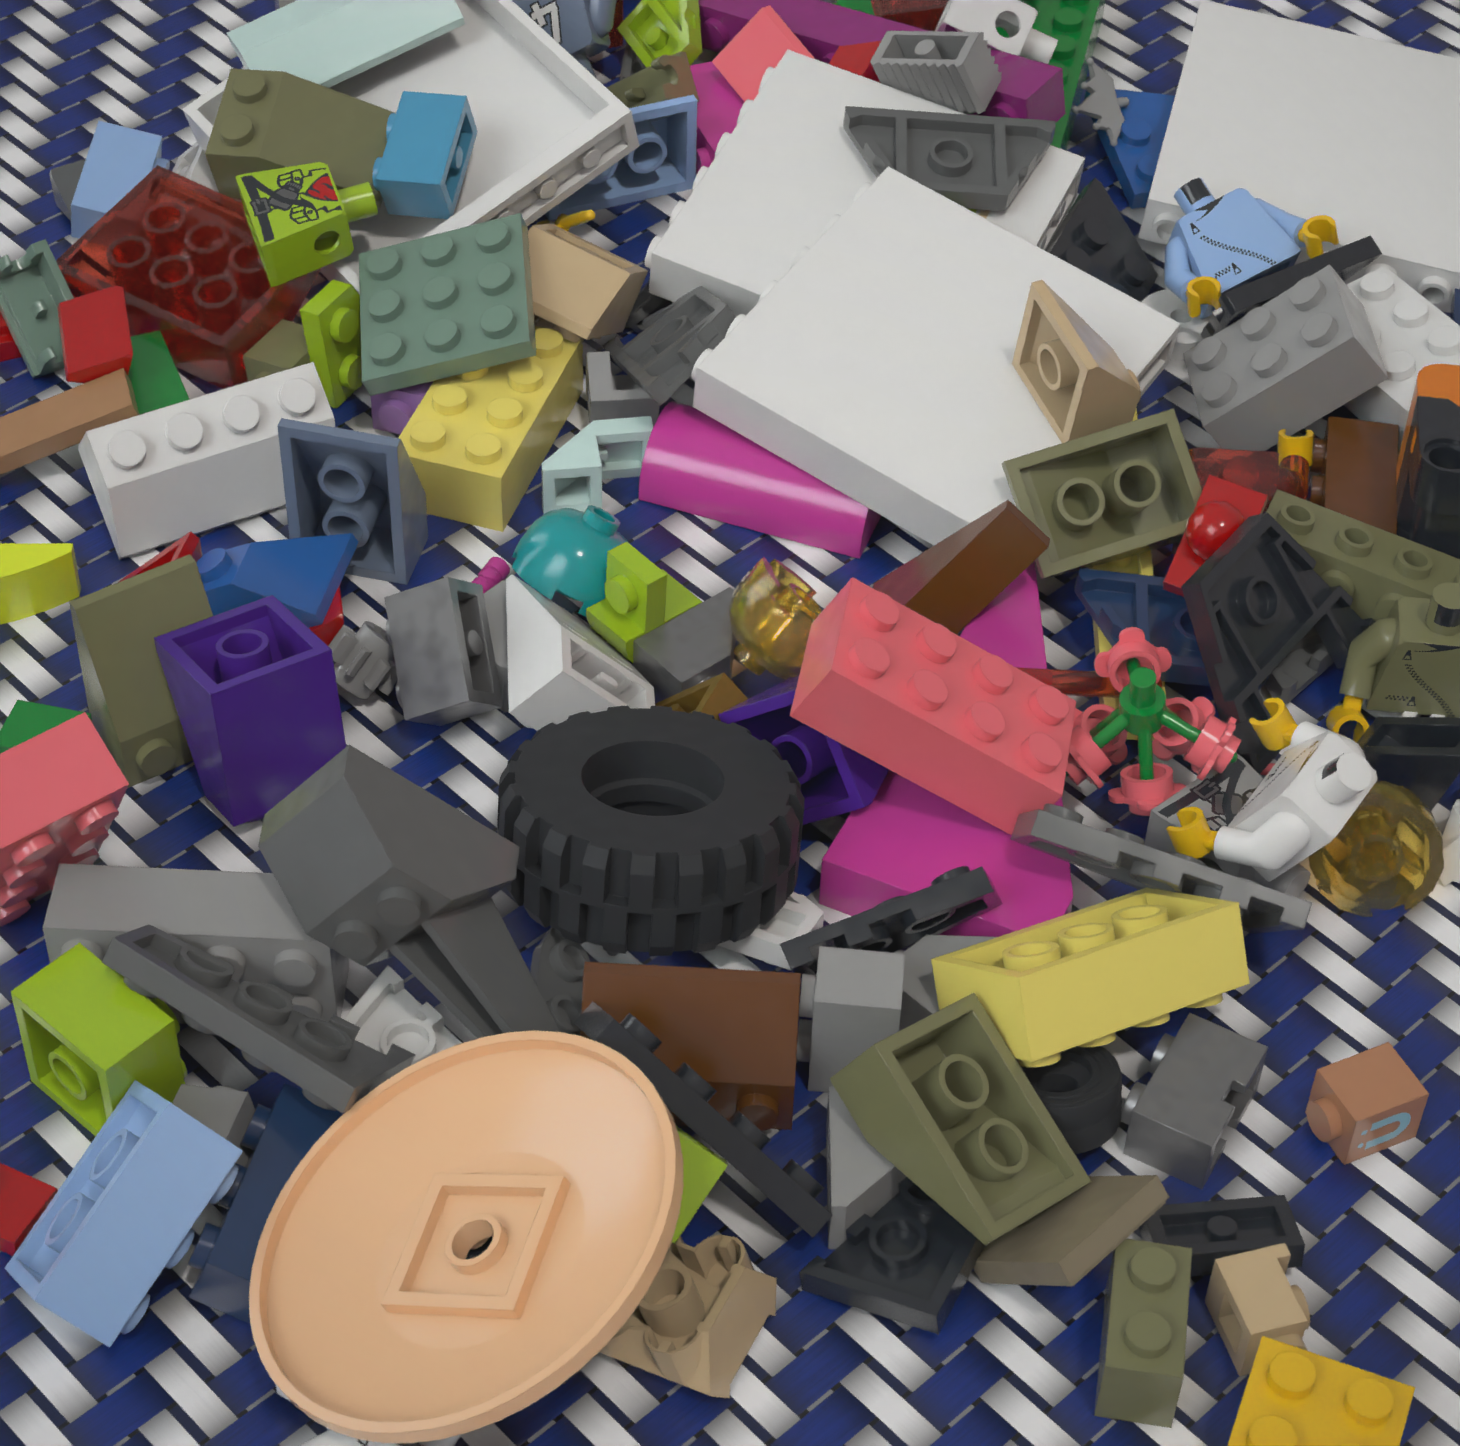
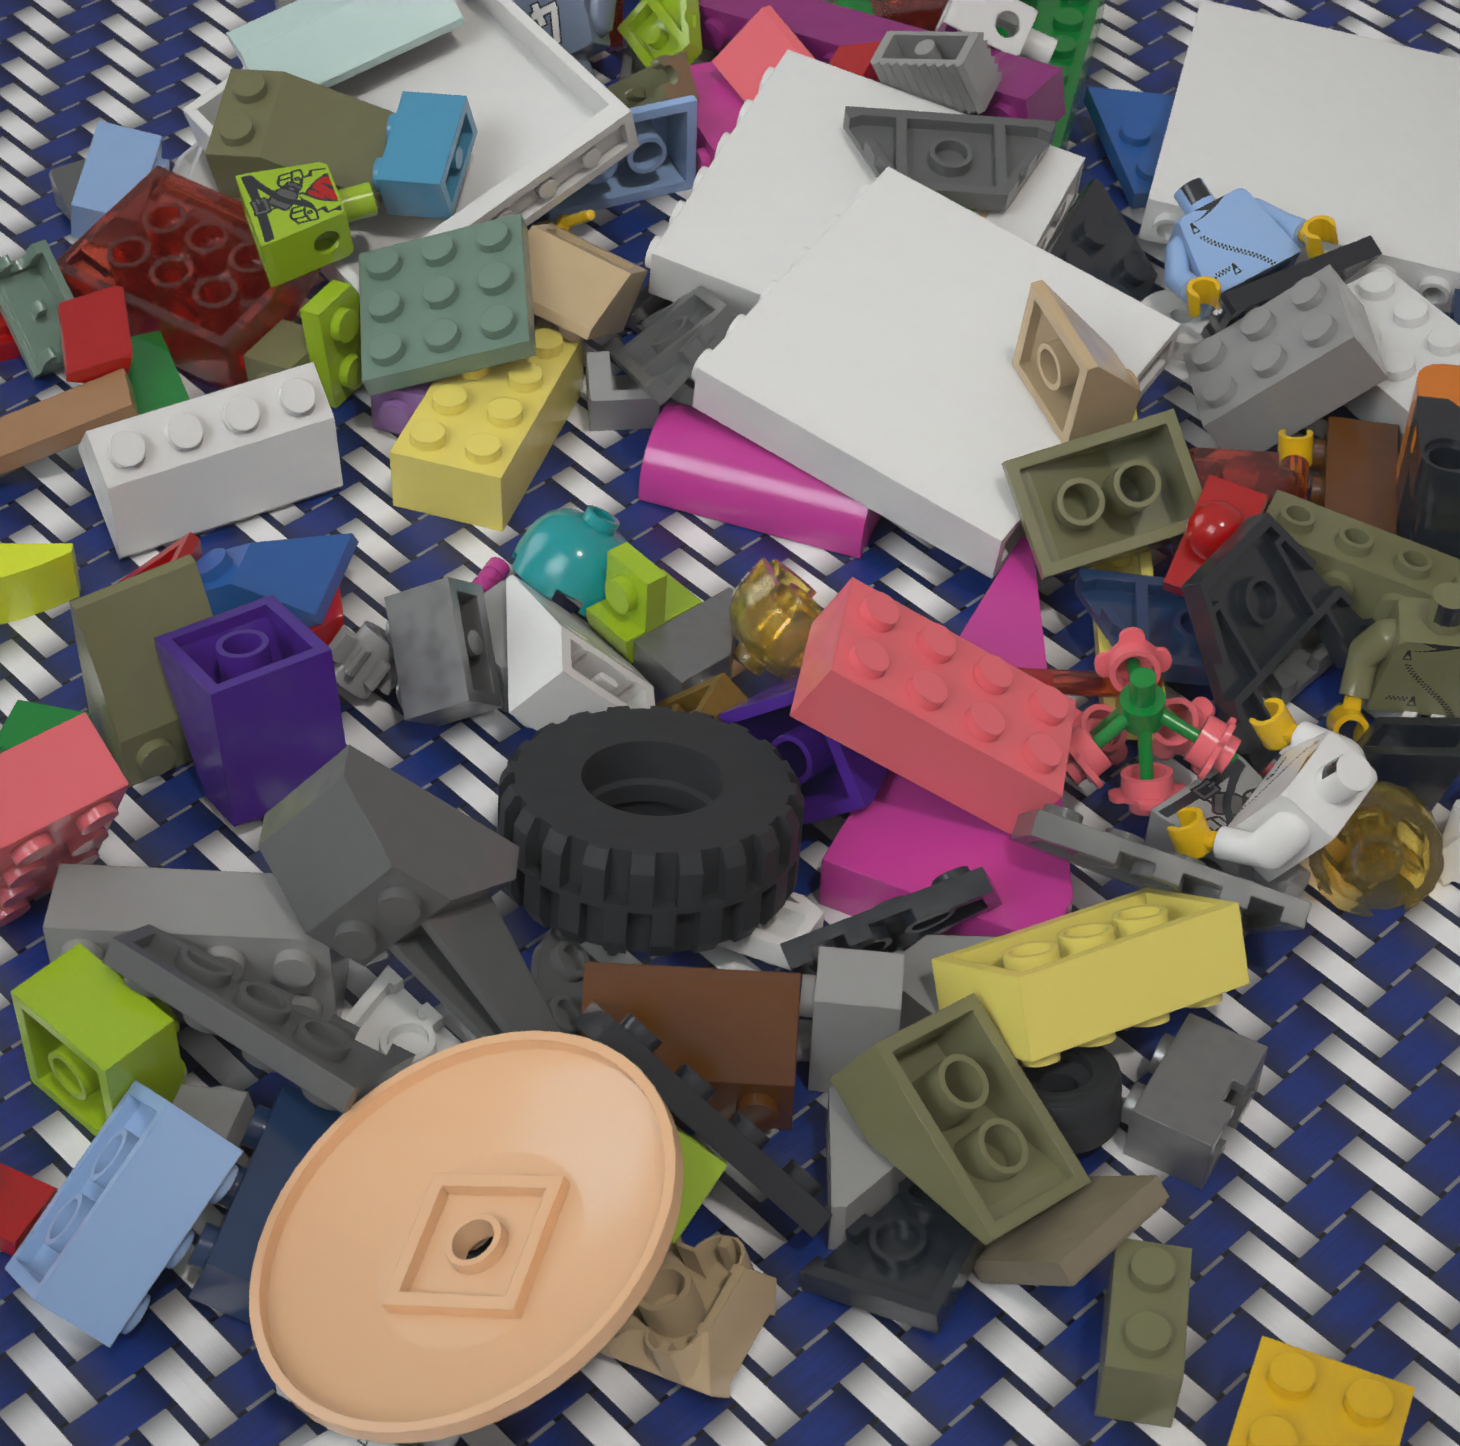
sand blue slope [277,418,428,585] -> none
light aqua slope [541,416,653,514] -> none
reddish brown slope [873,500,1050,635] -> none
light grey piece [1072,57,1129,146] -> none
black plate [1139,1195,1305,1277] -> none
tan brick [1205,1243,1310,1376] -> none
nougat brick [1305,1042,1429,1165] -> none

